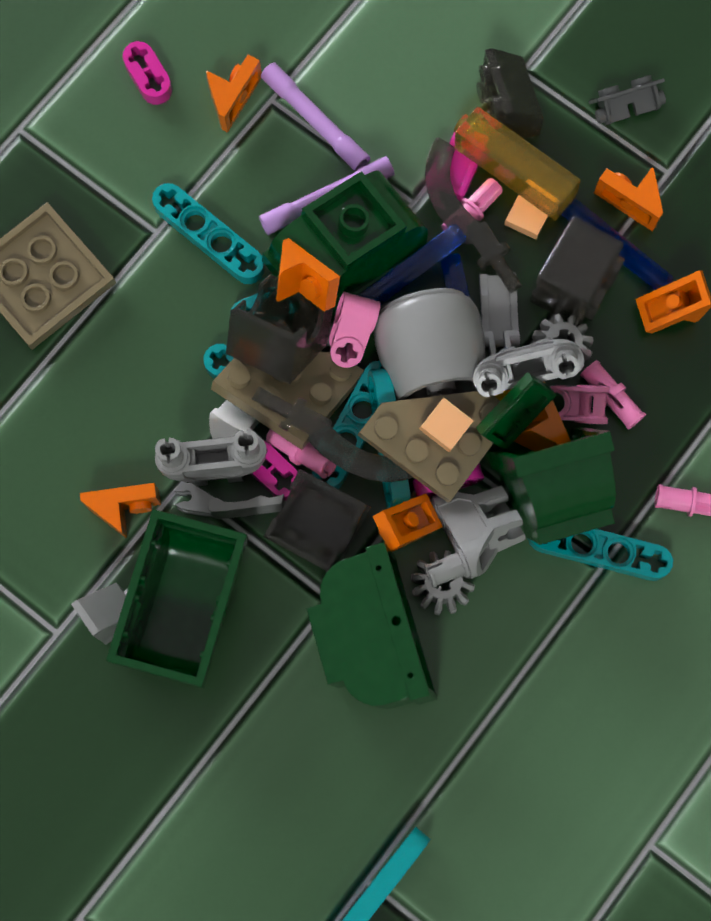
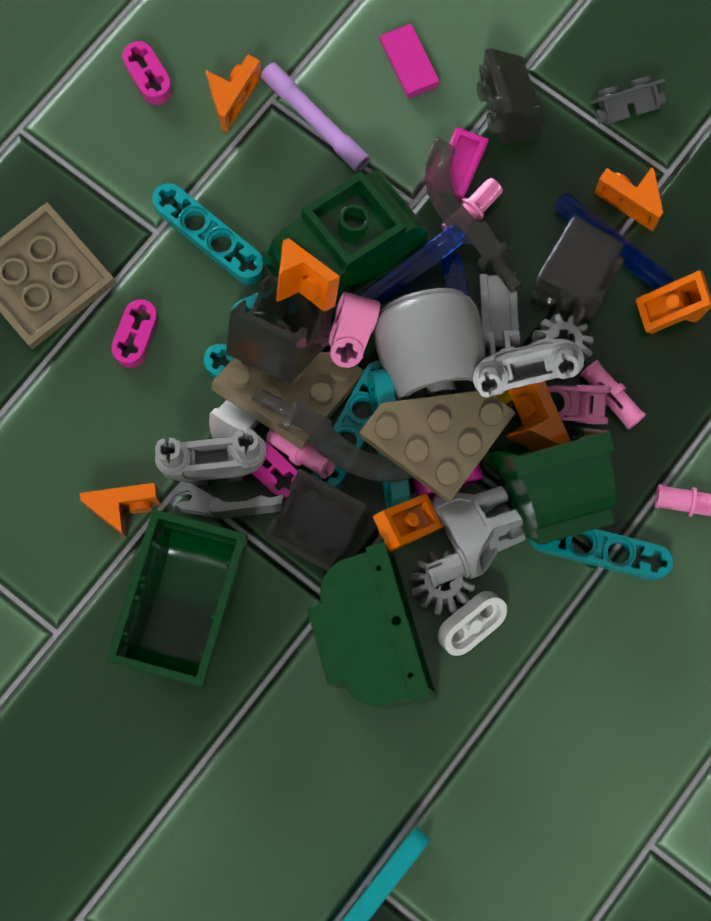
light grey slope [71,583,128,645] -> none
lavender piece [259,156,395,235] -> none
light nougat tile [419,397,474,452] -> none
clear yellow brick [454,106,581,221] -> none
dark green plate [476,372,557,450] -> none
light nougat tile [504,191,553,240] -> none
none -> dark pink beam [111,299,159,368]
none -> dark pink tile [379,23,439,99]
none -> white plate [437,591,507,656]

